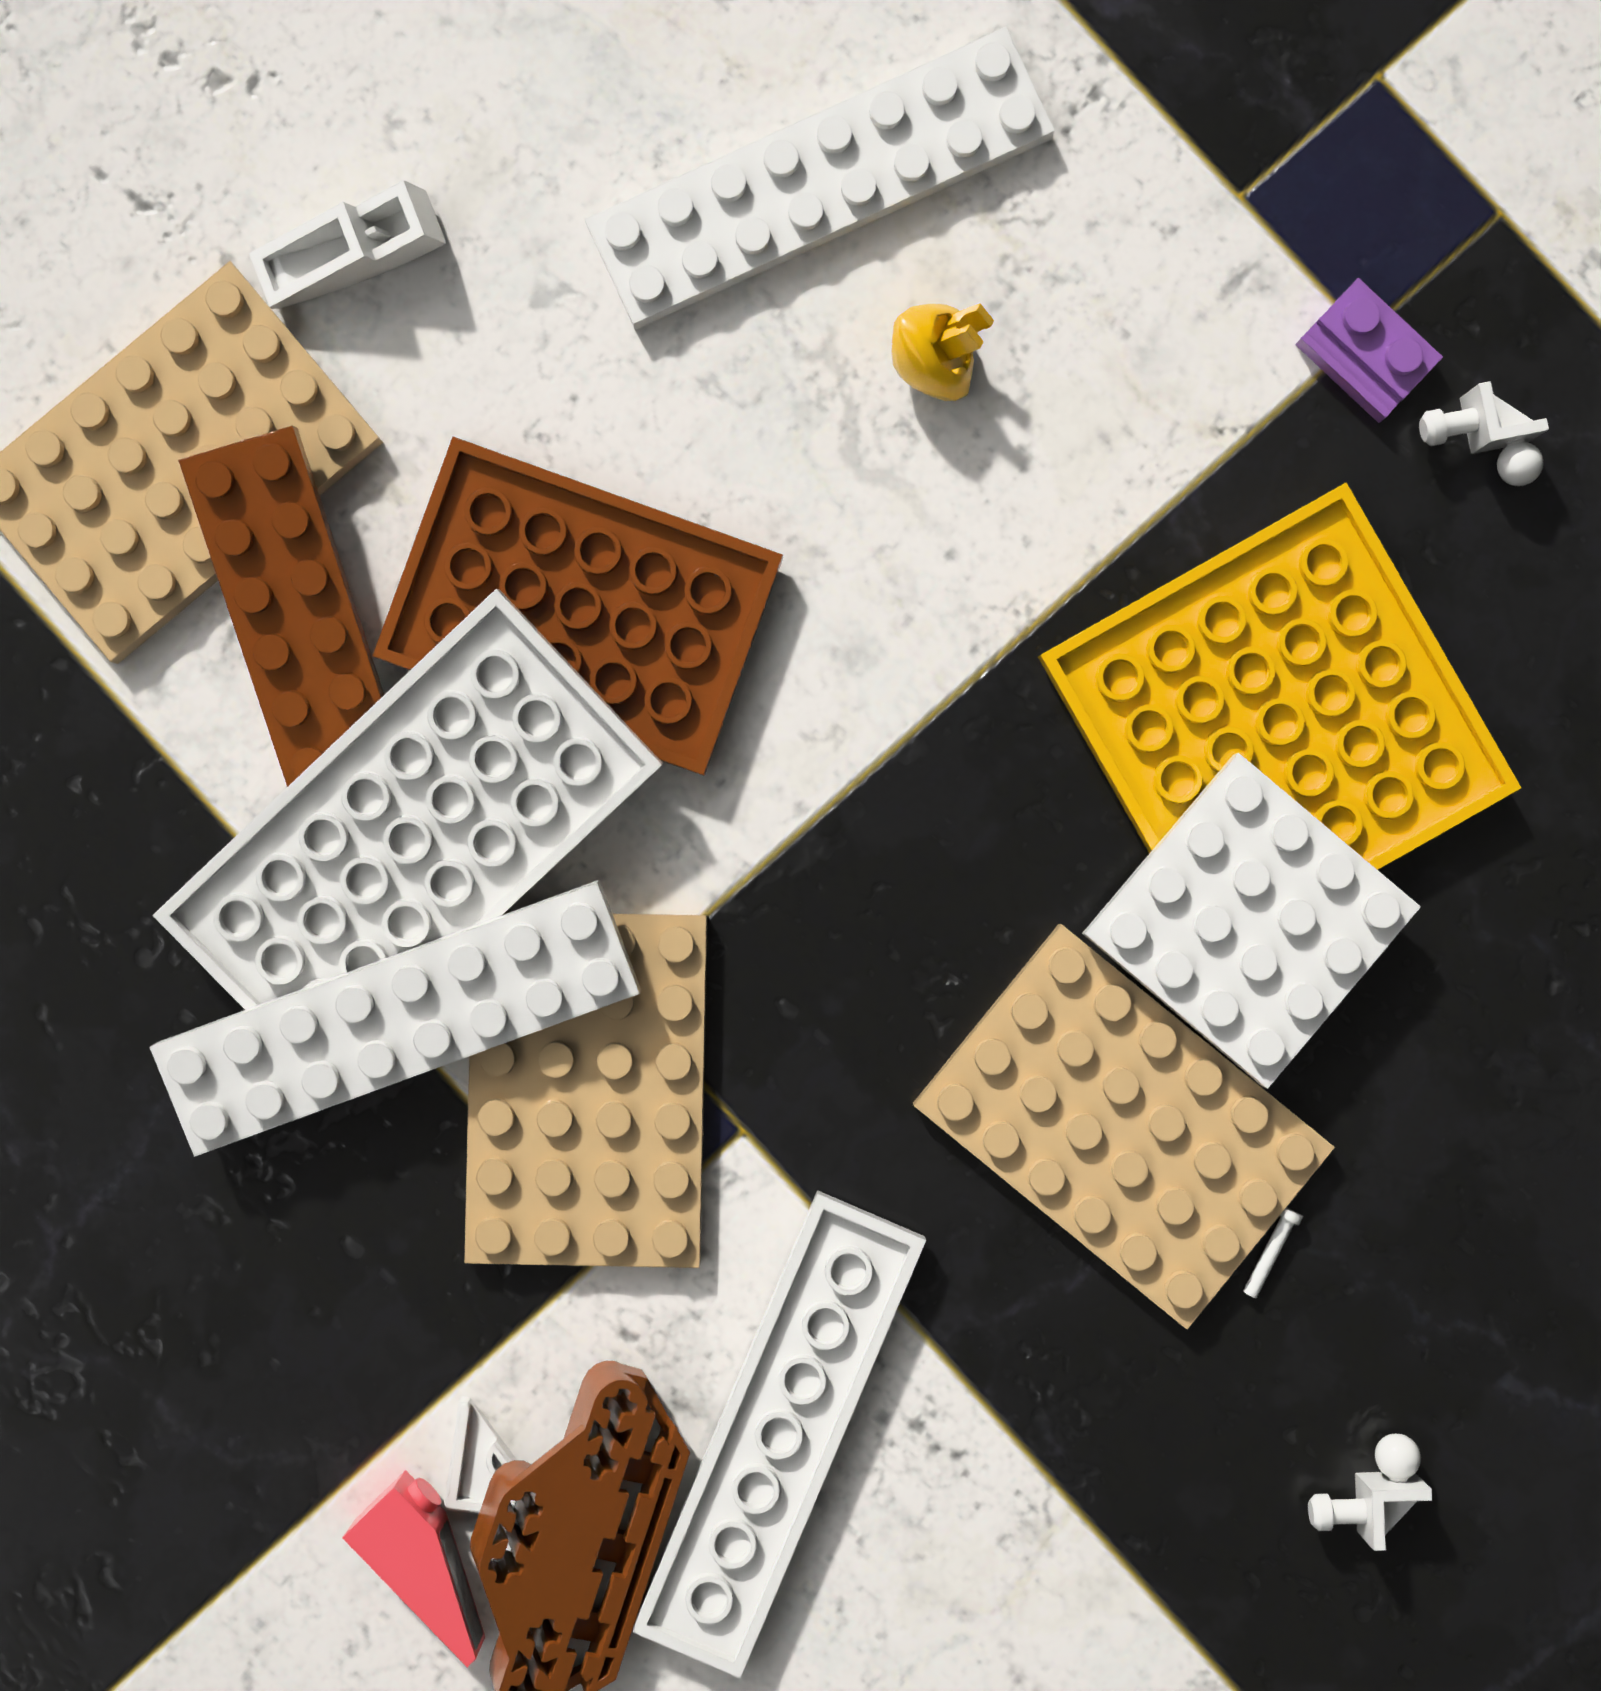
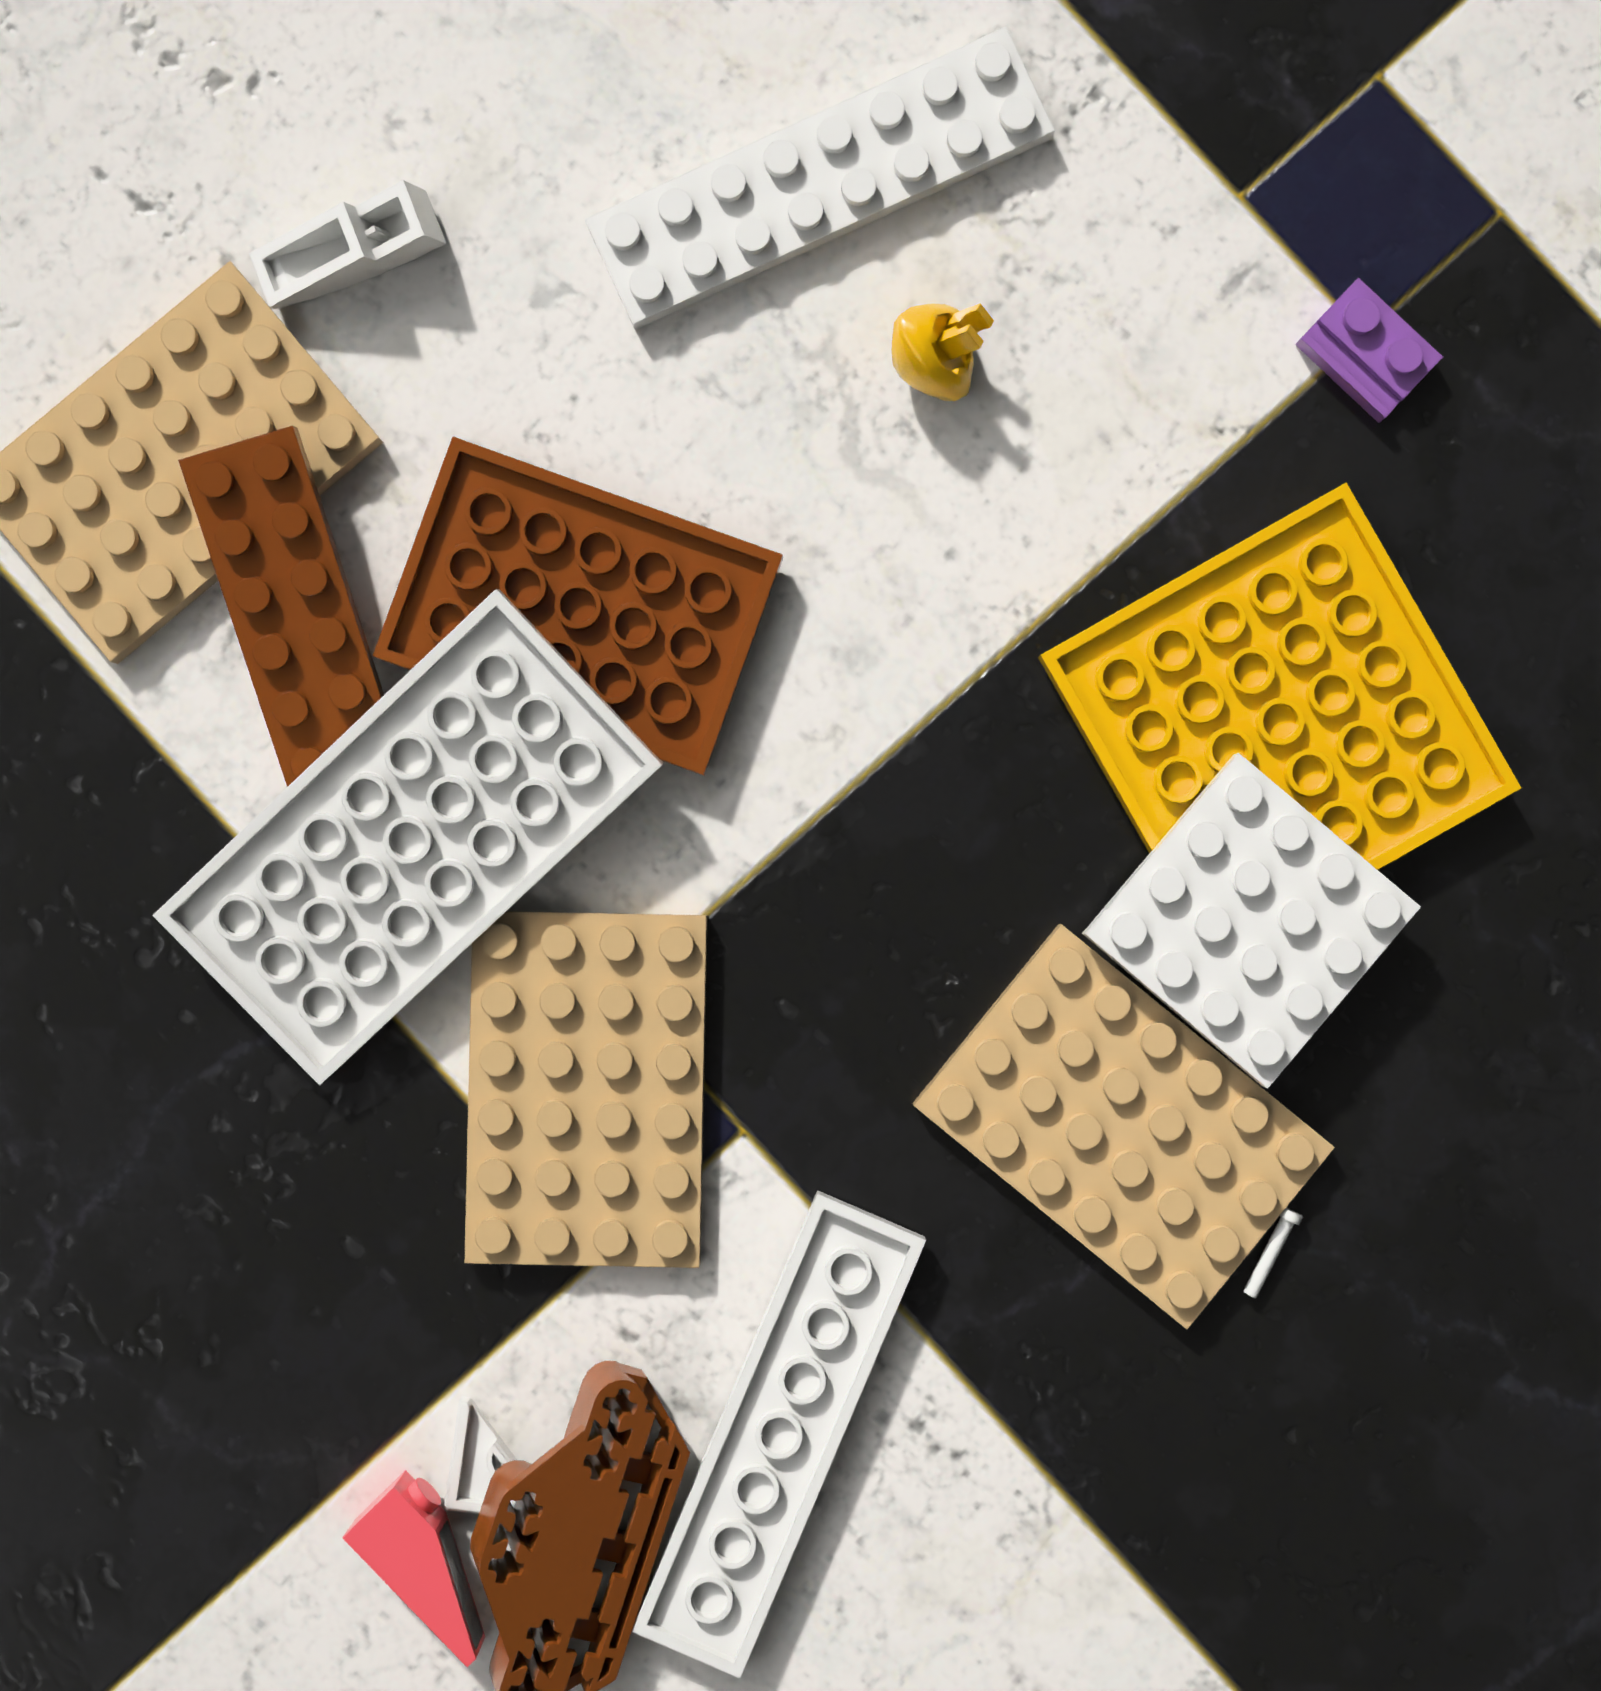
white plate [150,880,641,1157] -> none
white piece [1308,1433,1432,1551] -> none
white piece [1419,381,1549,486] -> none

